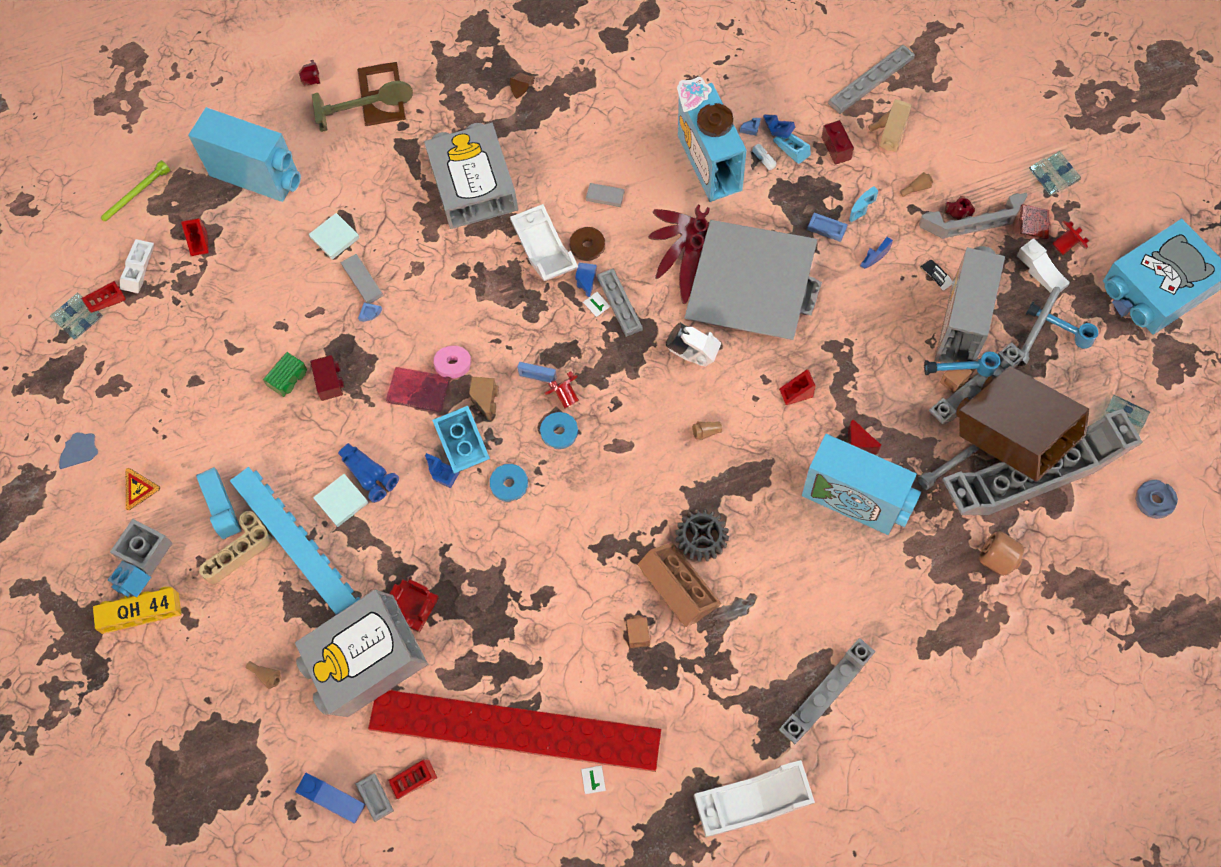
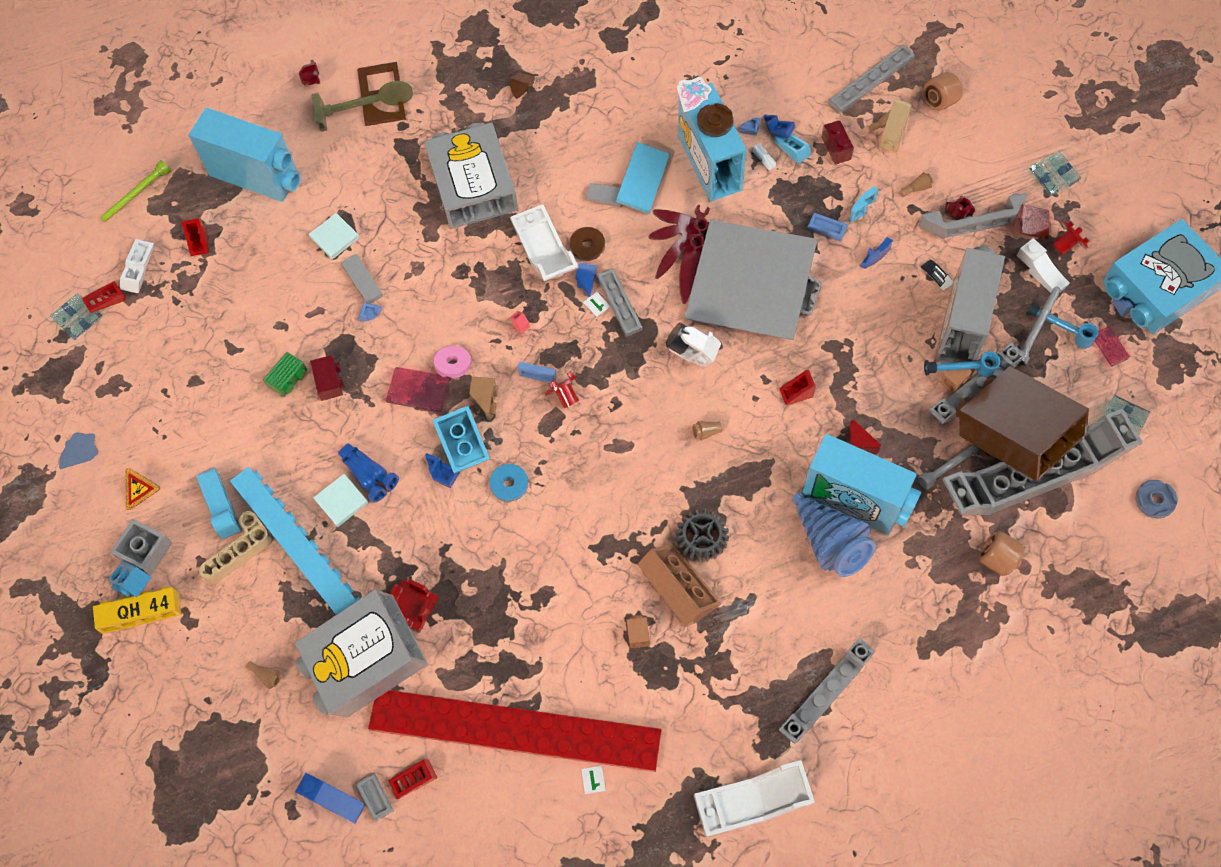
dark azure tile [540,412,578,449] -> none
none -> coral piece [510,311,530,334]
none -> medium azure tile [615,142,670,214]
none -> medium blue plant [792,493,876,577]
none -> nougat head [923,72,963,111]
none -> clear pink plate [1095,326,1130,367]

